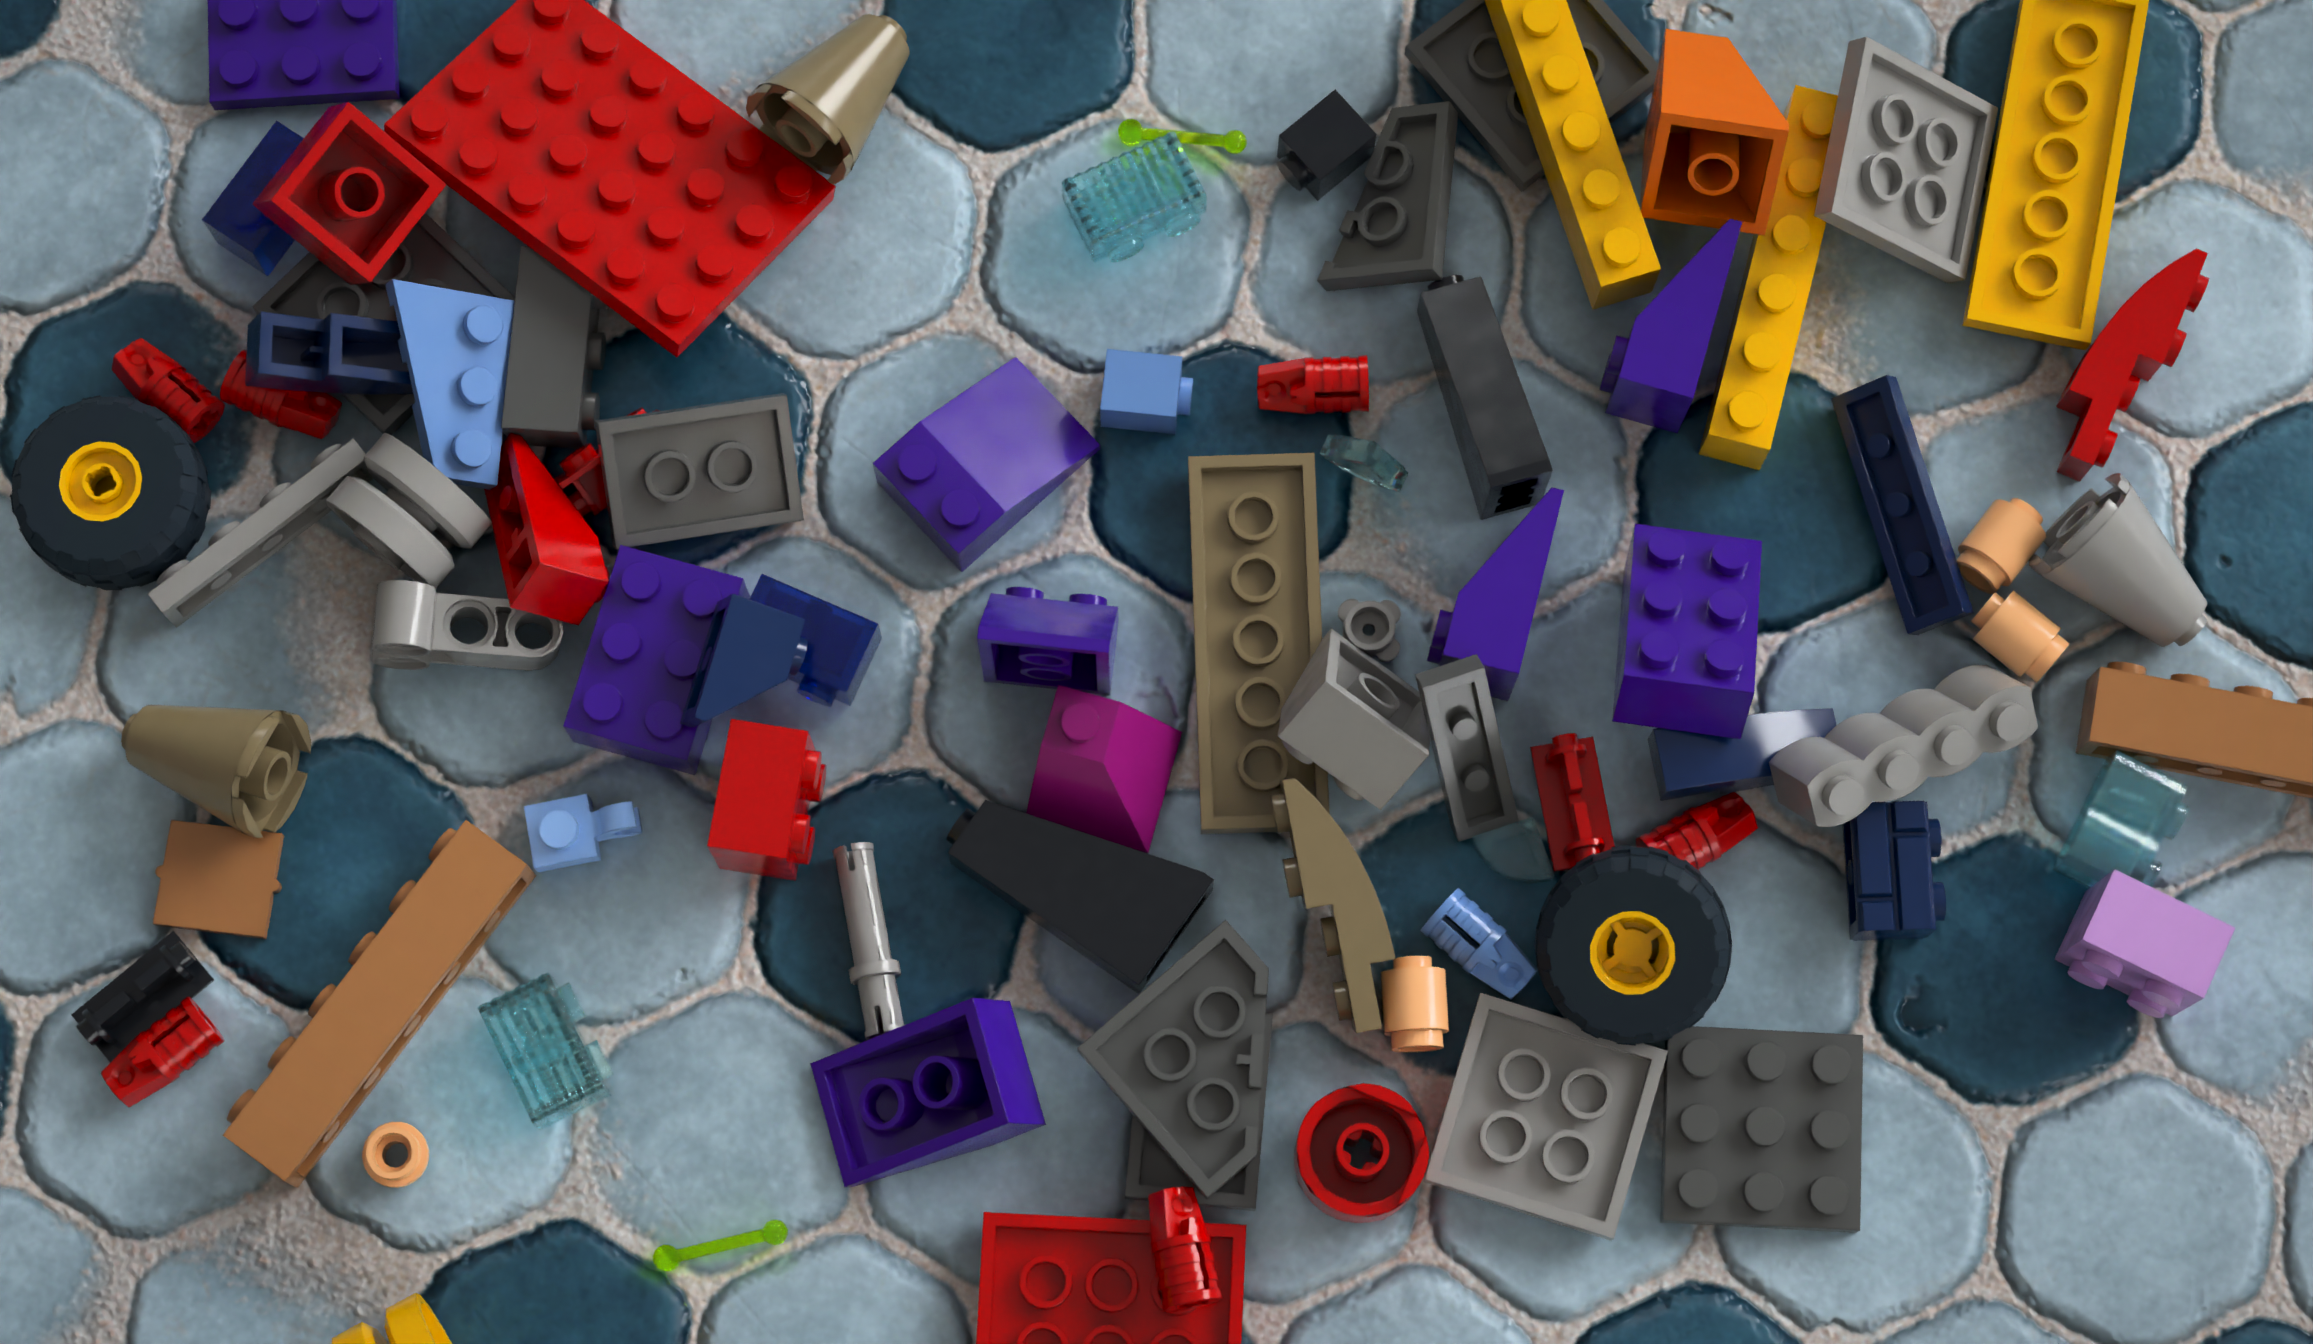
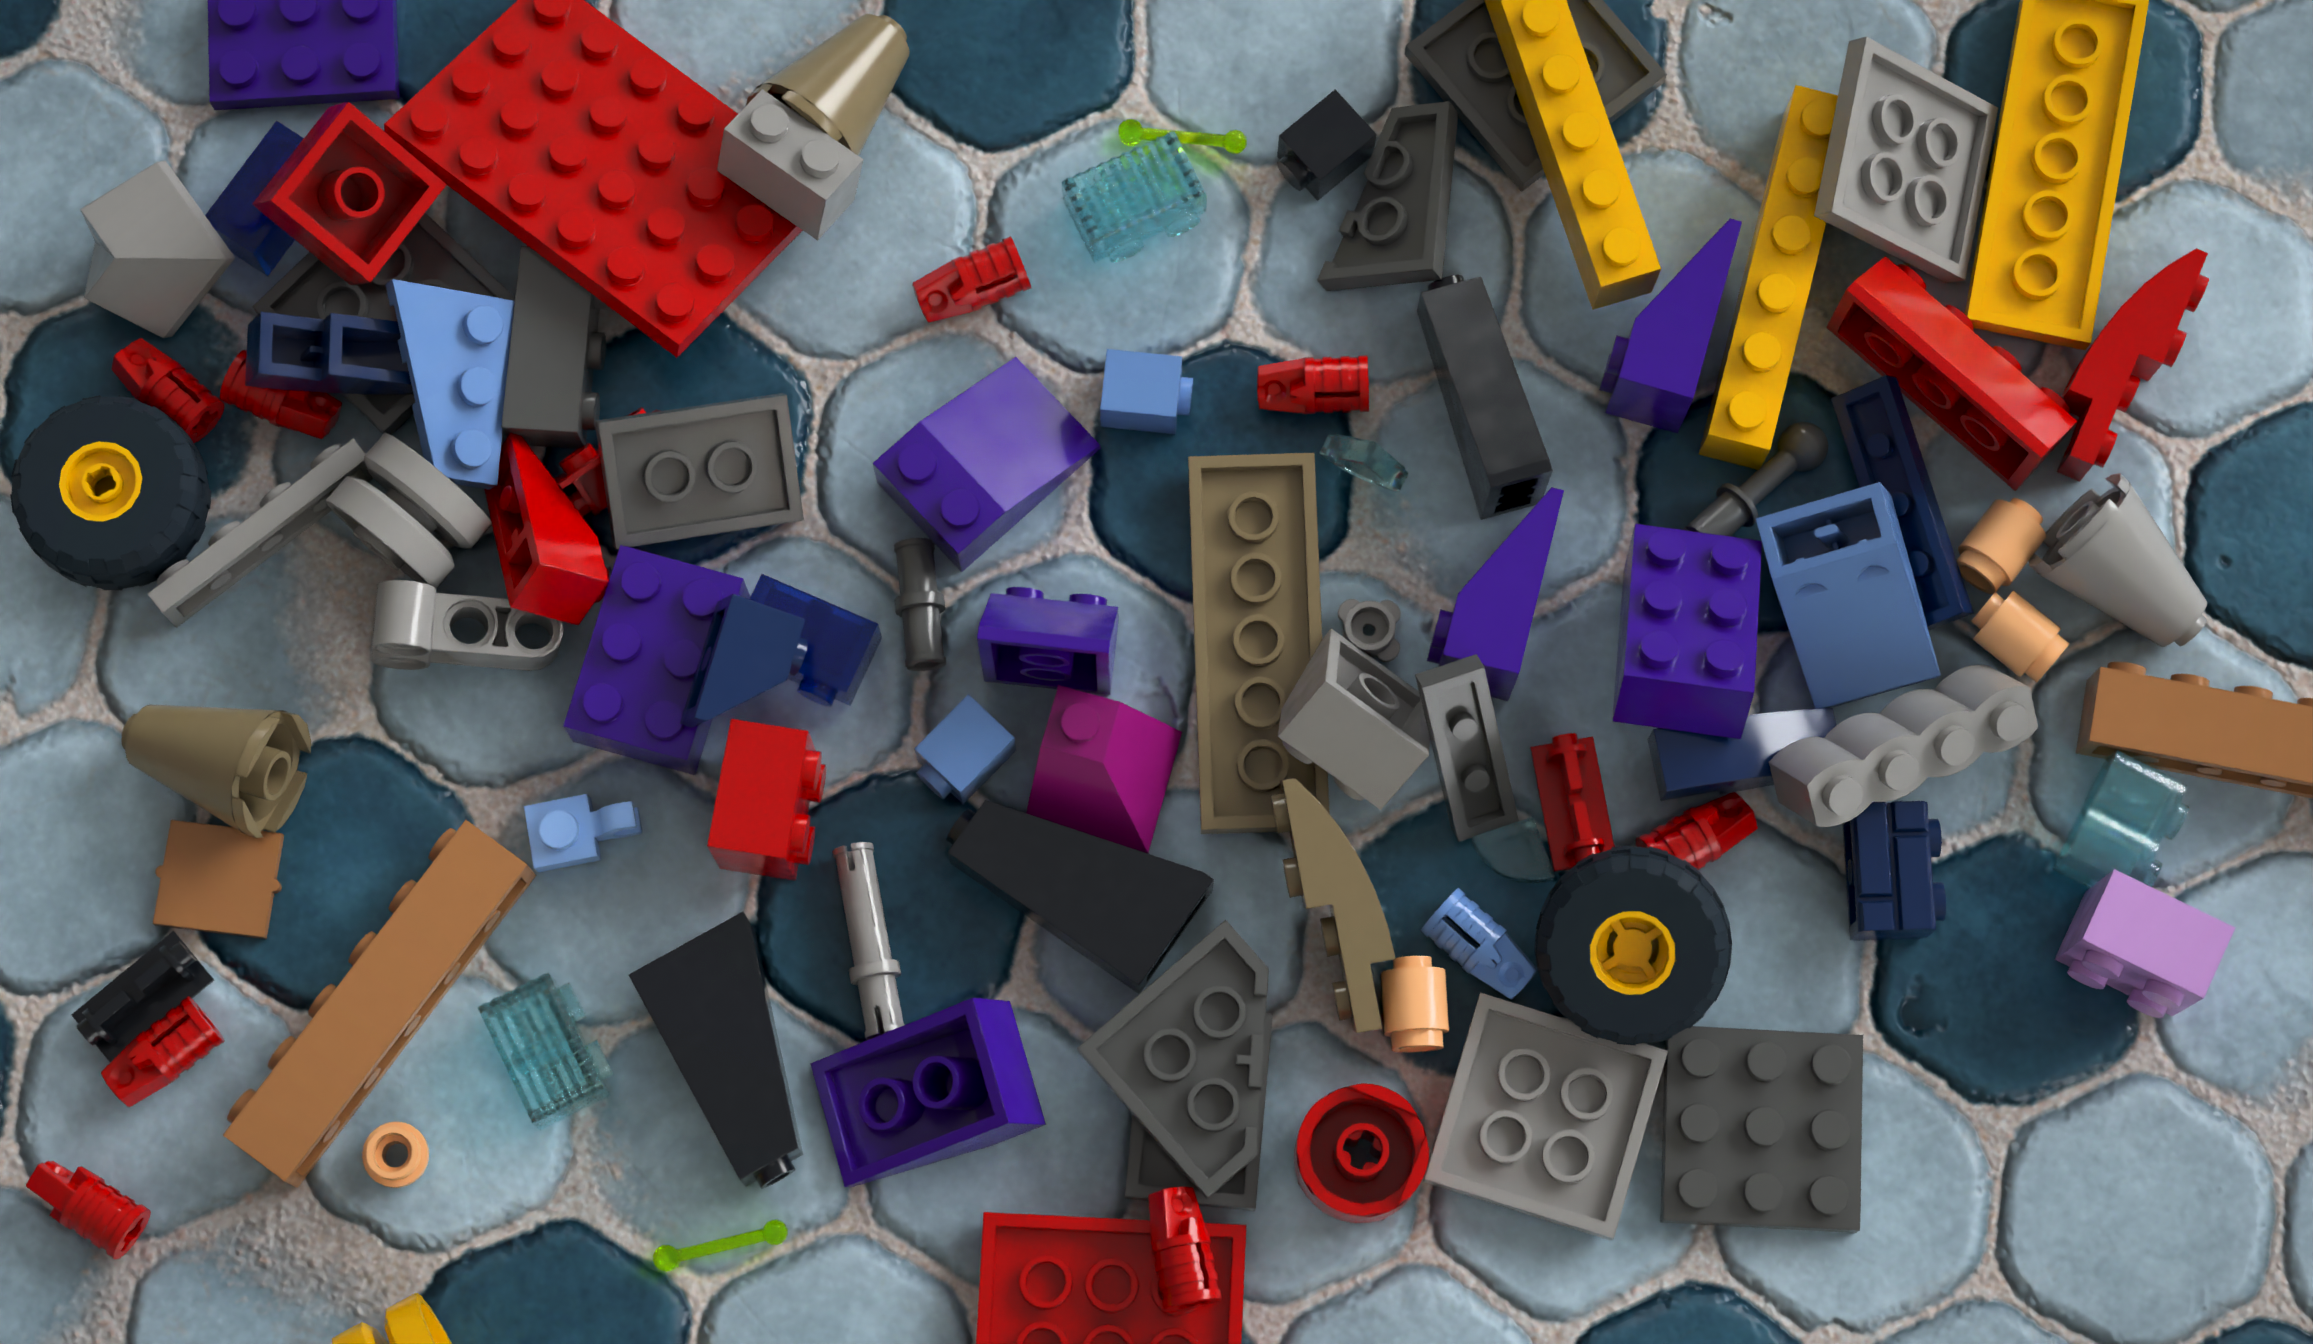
orange slope [1640,29,1789,236] -> none
none -> red hinge [26,1161,151,1260]
none -> light grey slope [80,161,235,338]
none -> black slope [629,911,803,1189]
none -> light grey brick [717,89,864,241]
none -> dark grey pin [894,538,946,671]
none -> red hinge [912,236,1032,323]
none -> medium blue brick [914,694,1016,804]
none -> dark grey pin [1683,422,1828,537]
none -> medium blue slope [1756,482,1941,709]
none -> red slope [1826,256,2077,491]

